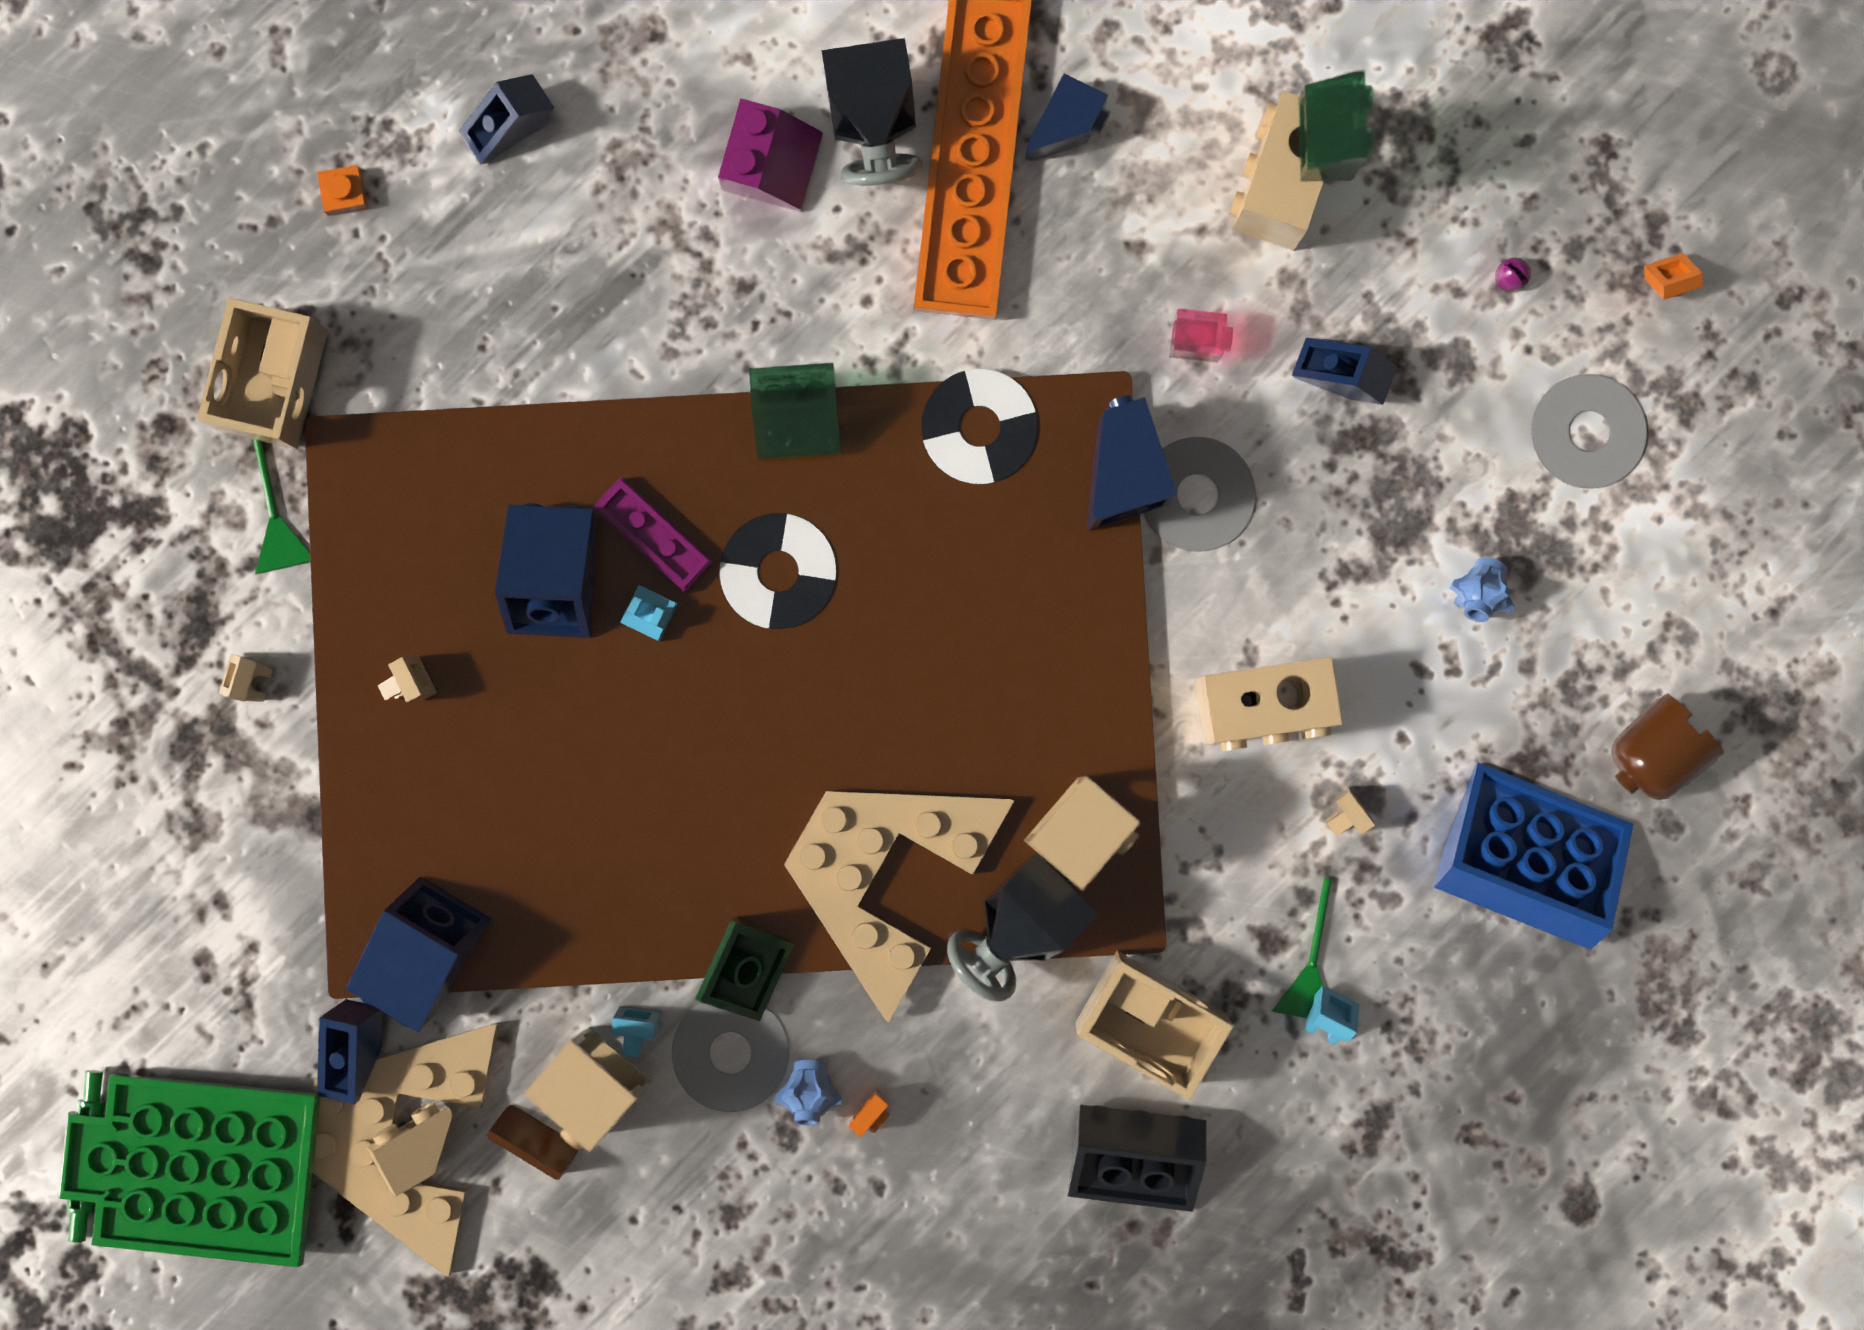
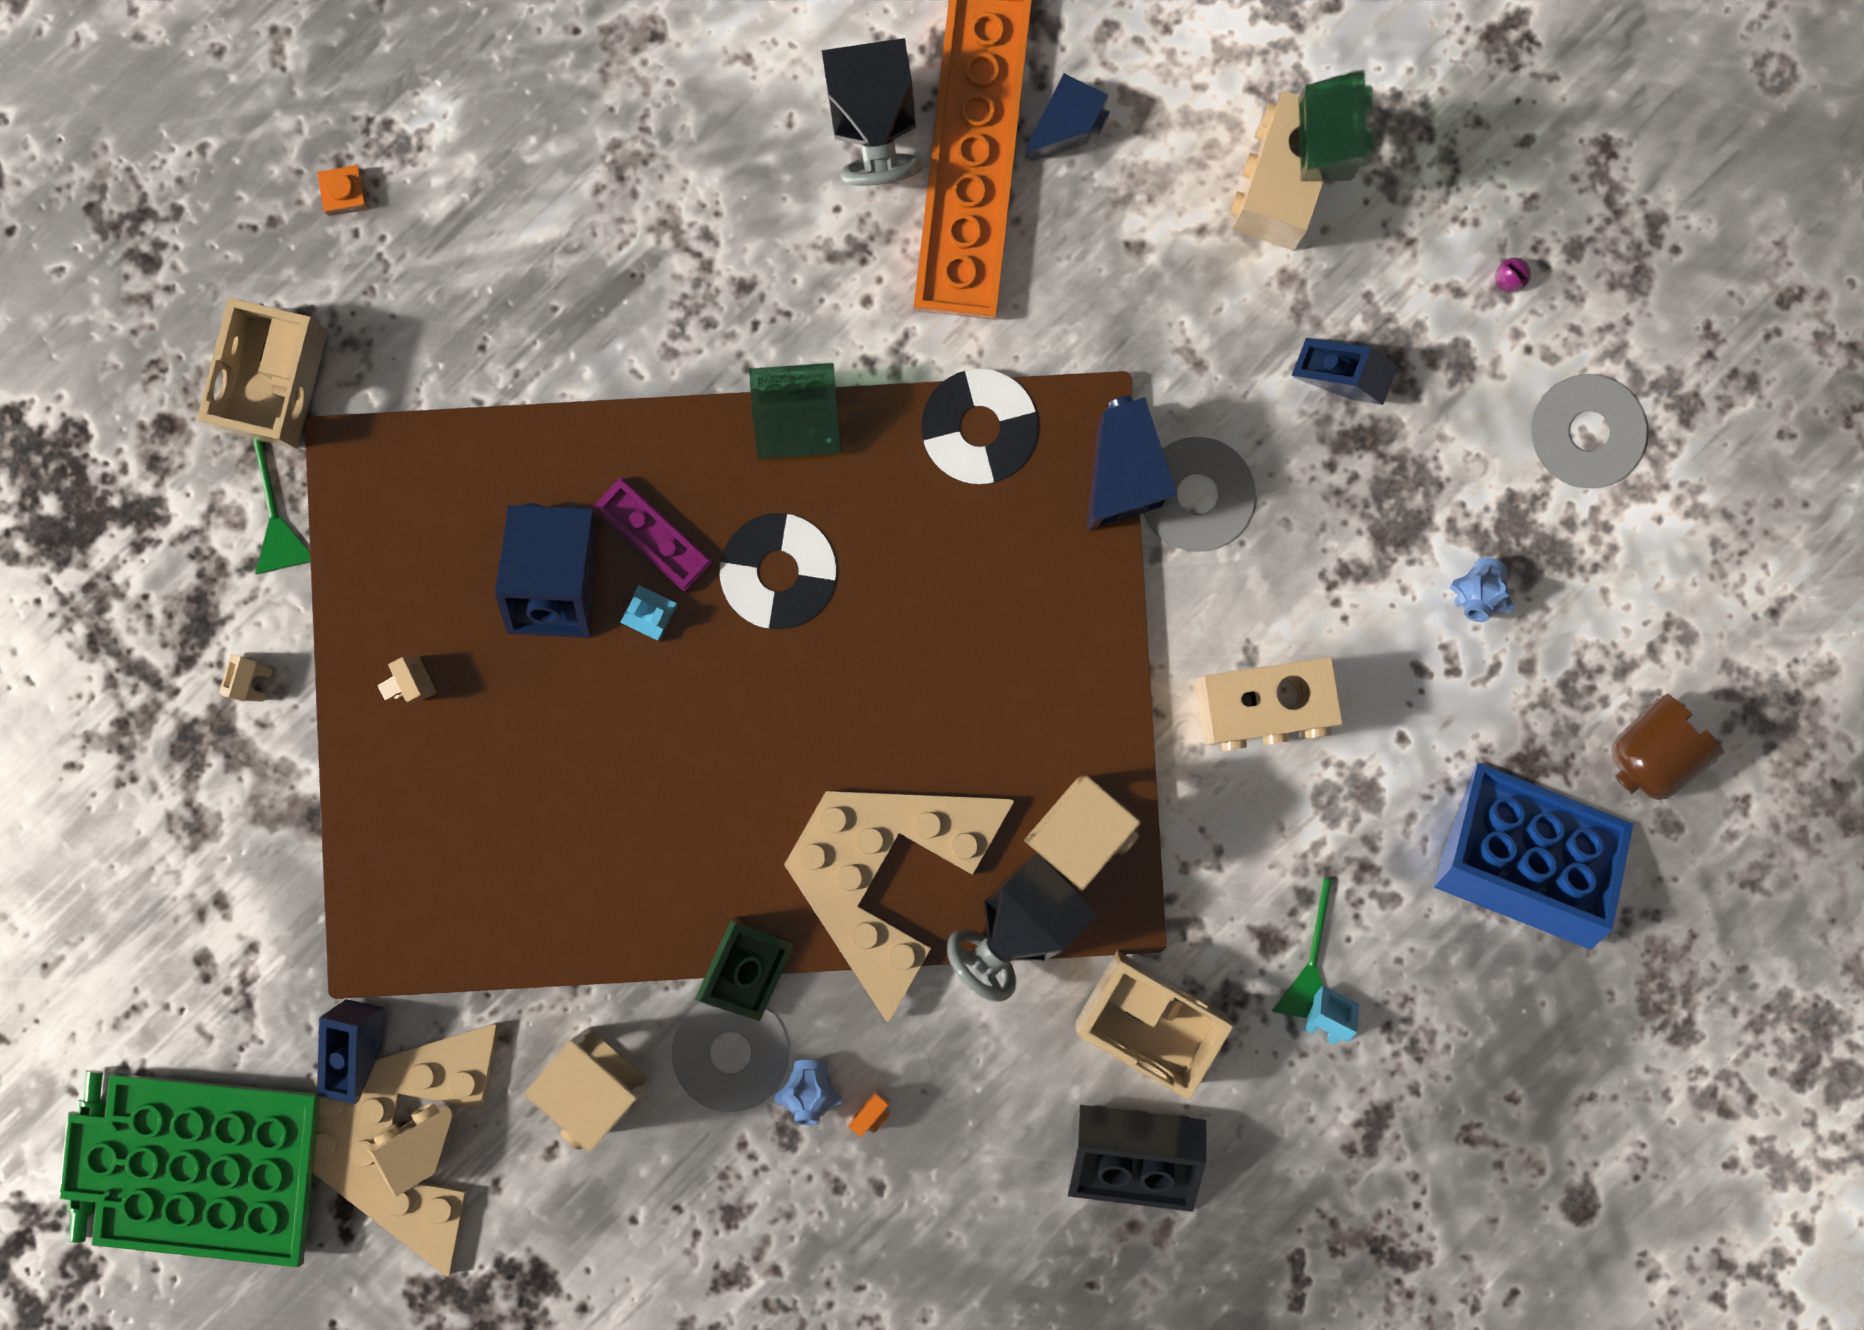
dark blue slope [346,877,492,1033] -> none
dark blue slope [459,74,555,165] -> none
reddish brown slope [486,1105,579,1180] -> none
medium azure tile [611,1006,661,1057] -> none
magenta slope [718,98,823,212] -> none
clear pink brick [1169,309,1233,363] -> none
tan tile [1326,787,1375,837] -> none
orange plate [1644,253,1703,300] -> none

